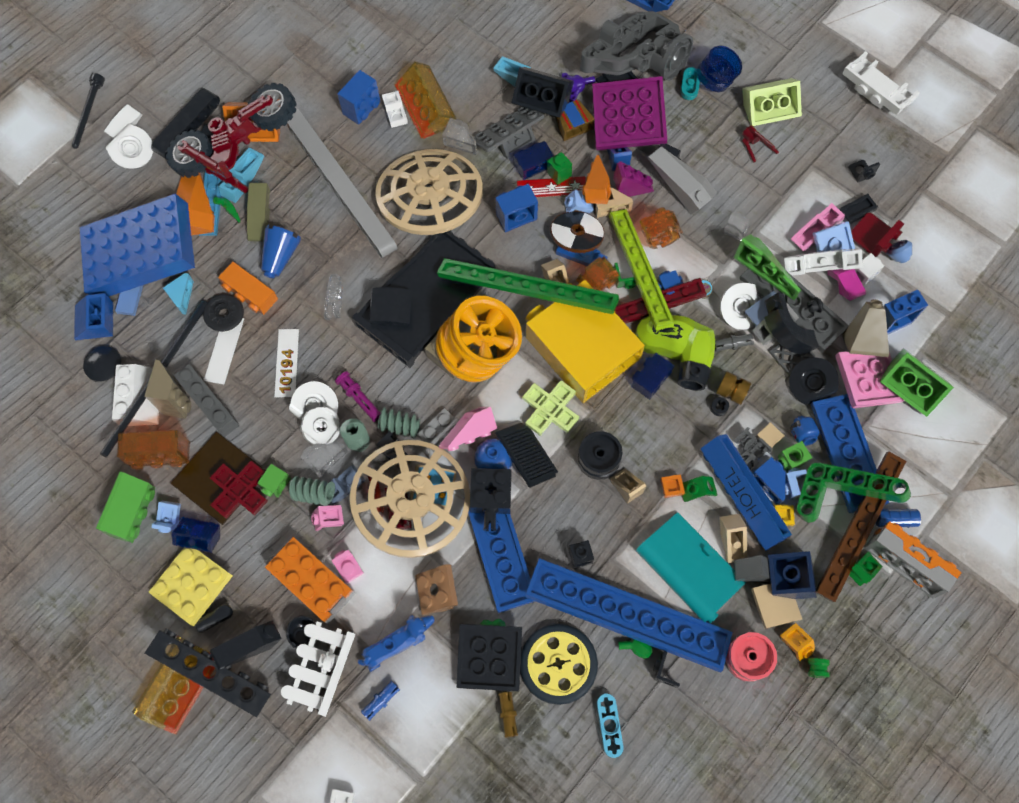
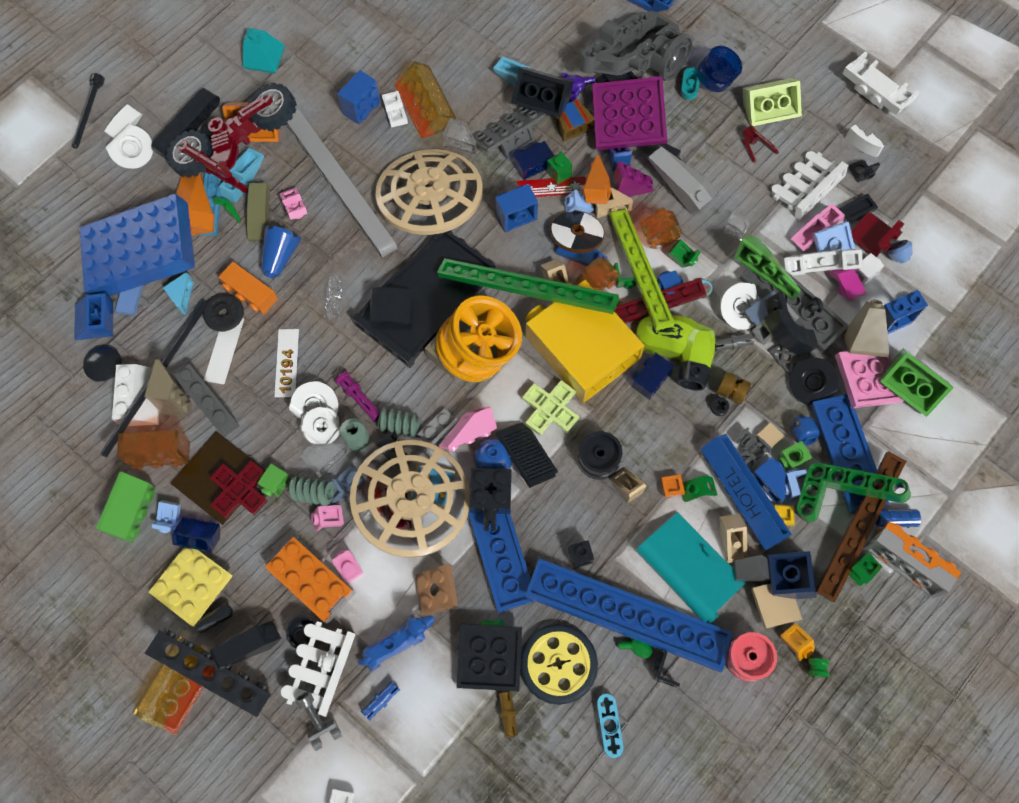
none -> teal slope [243,28,285,74]
none -> bright pink brick [279,187,307,220]
none -> dark grey bar [295,691,342,751]
none -> green bracket [667,239,701,268]
none -> white fence [771,151,848,221]
none -> white slope [845,124,884,157]

